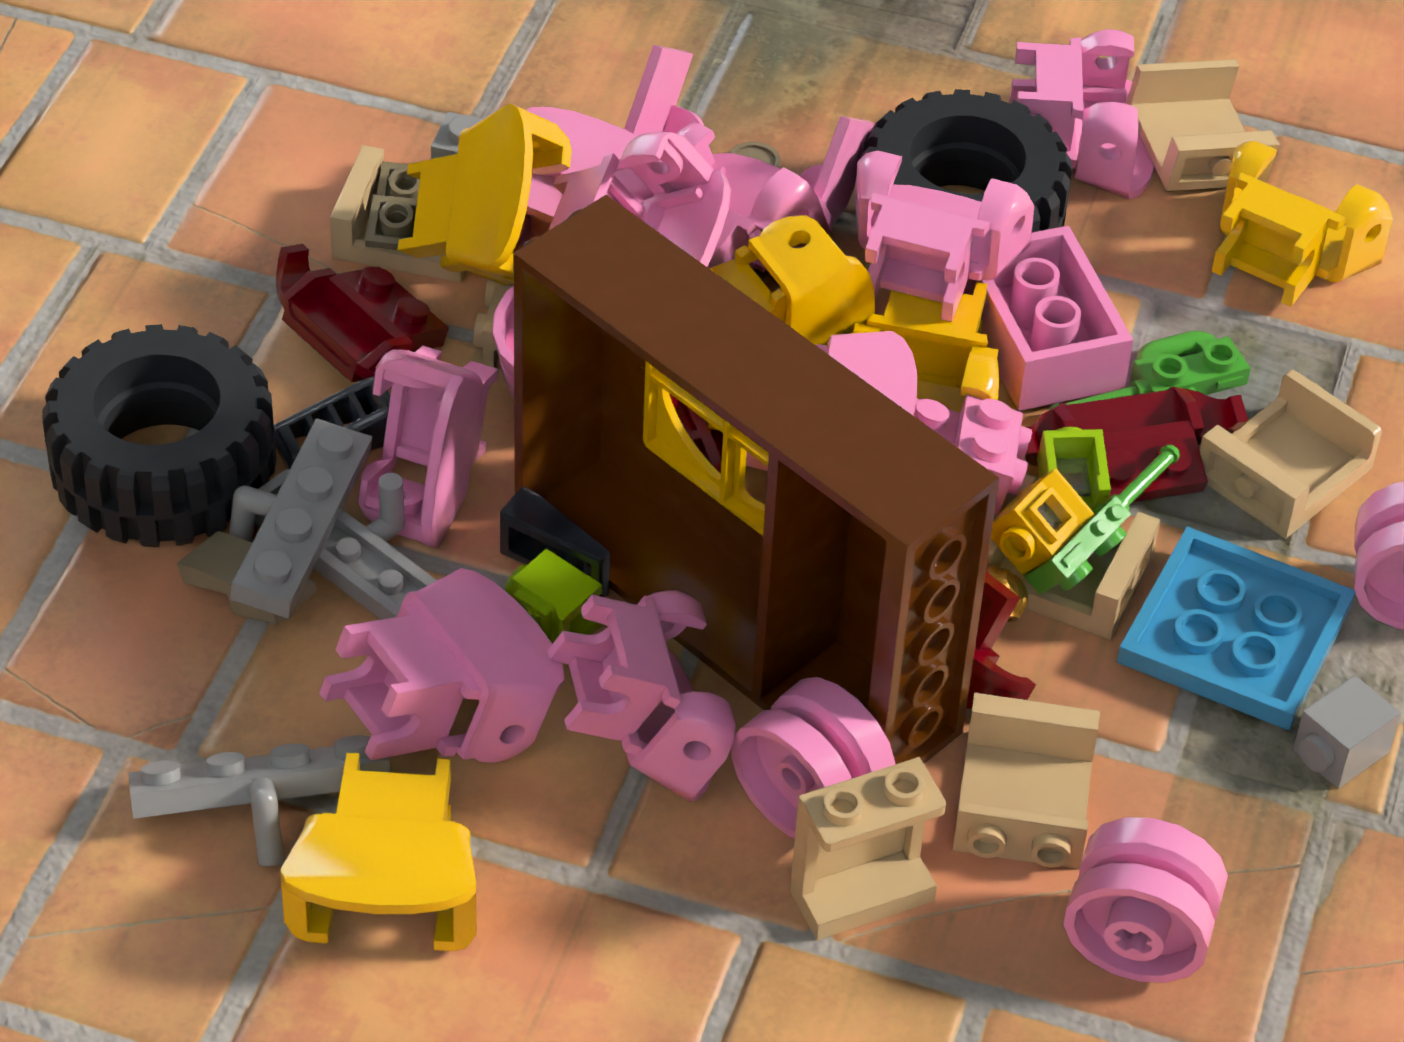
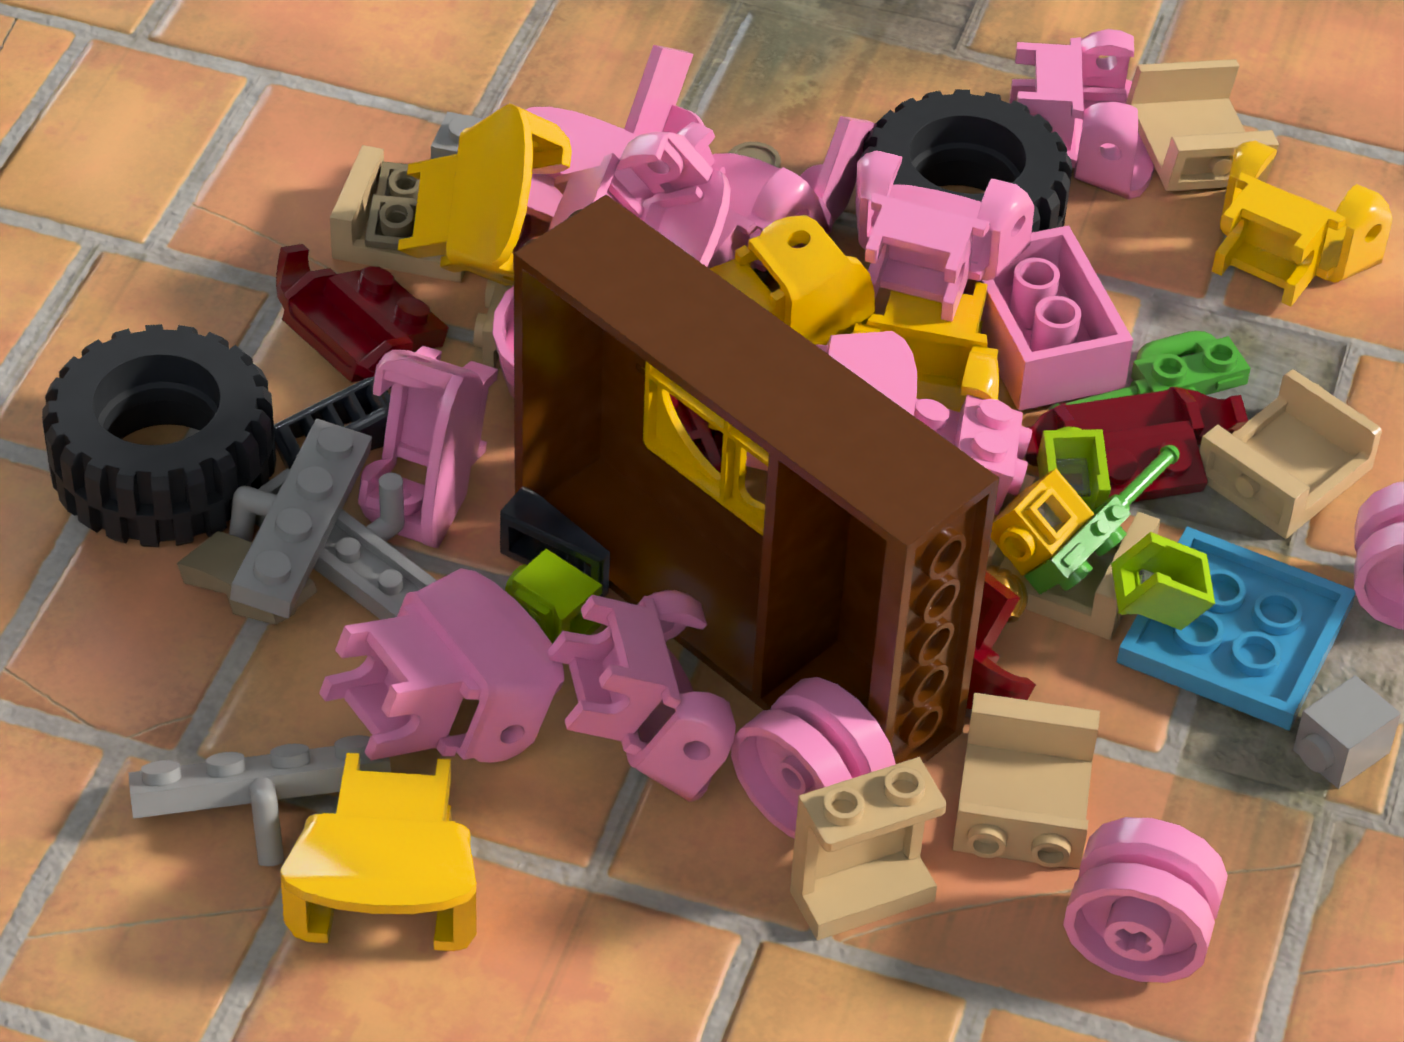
none -> lime window [1111,532,1215,630]

